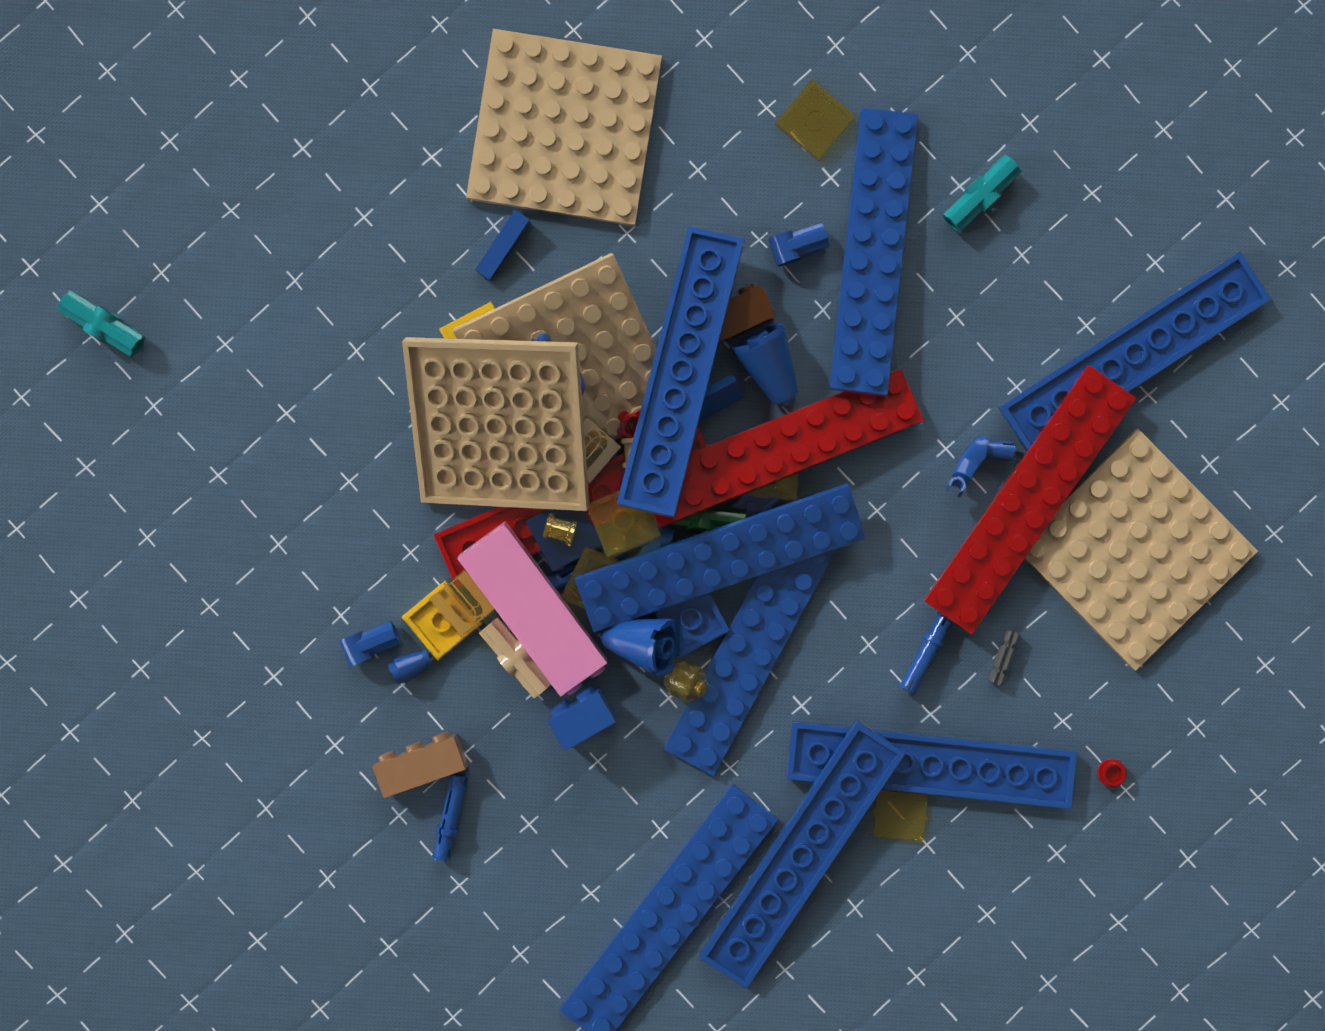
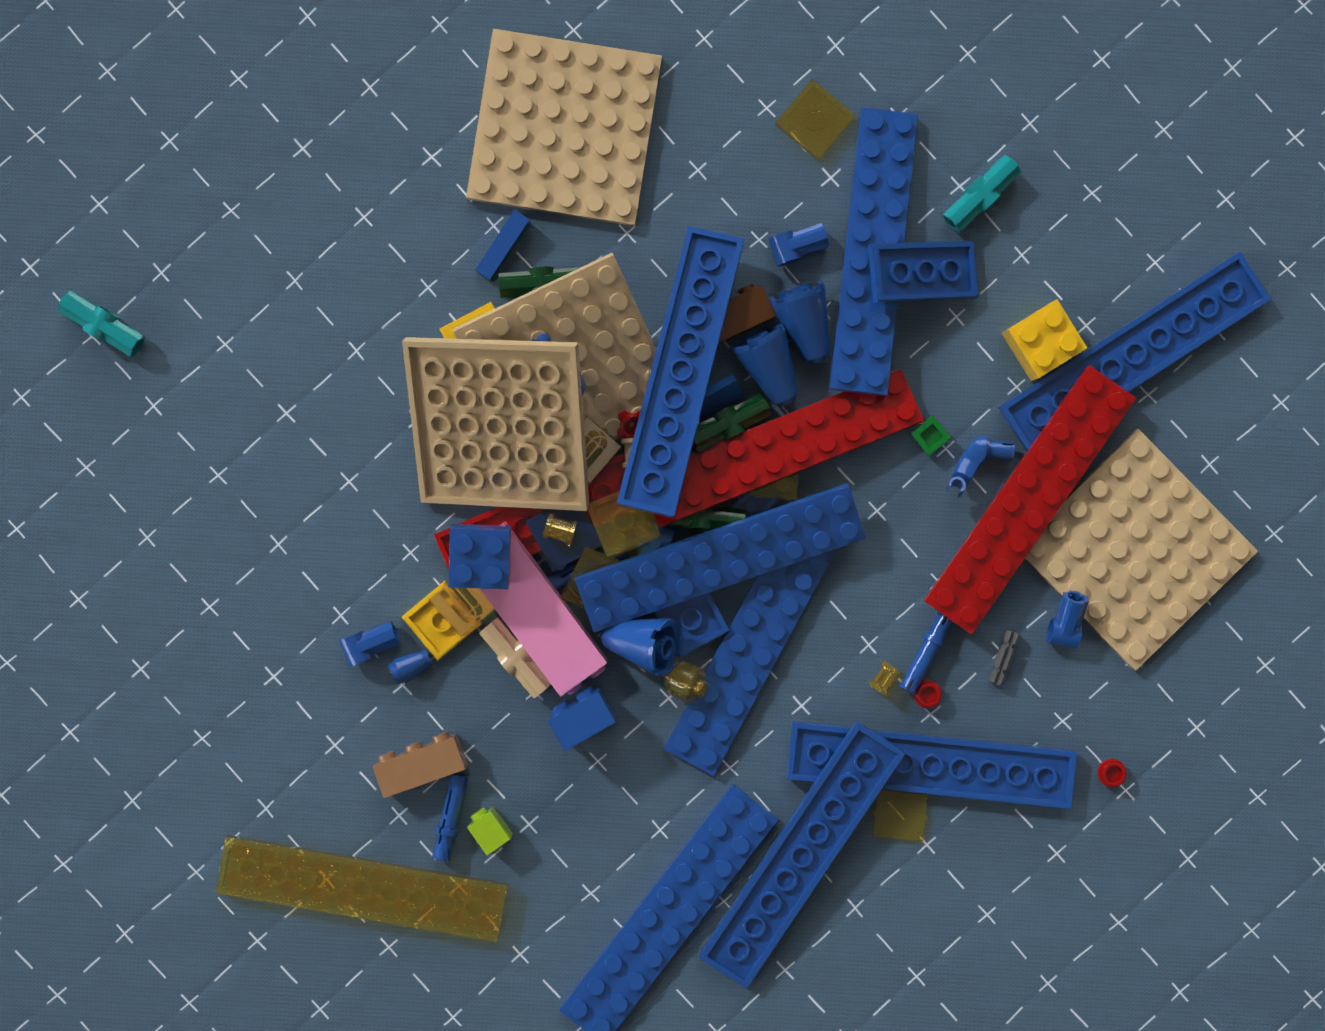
none -> clear yellow plate [216,835,508,942]
none -> blue brick [448,524,511,589]
none -> lime brick [467,806,513,856]
none -> dark green piece [498,266,581,299]
none -> dark green piece [692,394,771,453]
none -> blue cone [769,281,830,364]
none -> blue tile [868,241,979,303]
none -> clear yellow bush [868,660,904,698]
none -> green plate [910,415,951,456]
none -> red plate [913,680,942,709]
none -> yellow brick [1001,299,1087,381]
none -> blue piece [1046,590,1089,648]

